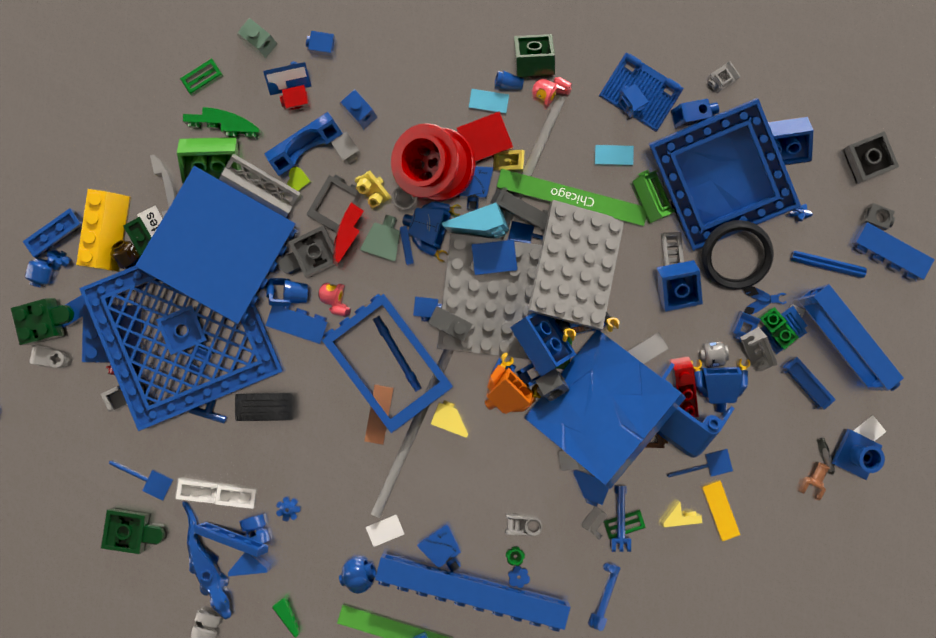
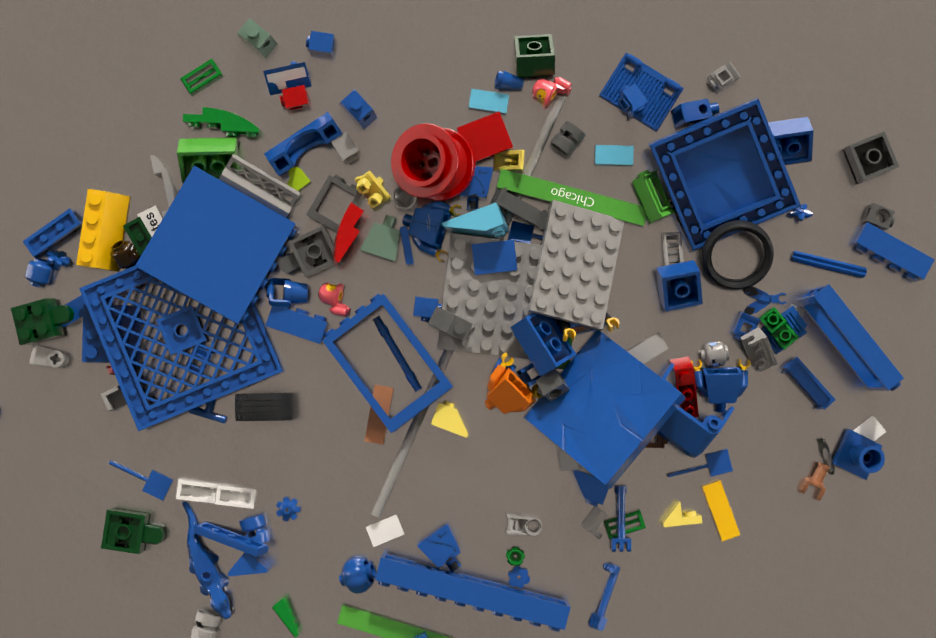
none -> dark grey wheel [550,121,586,157]

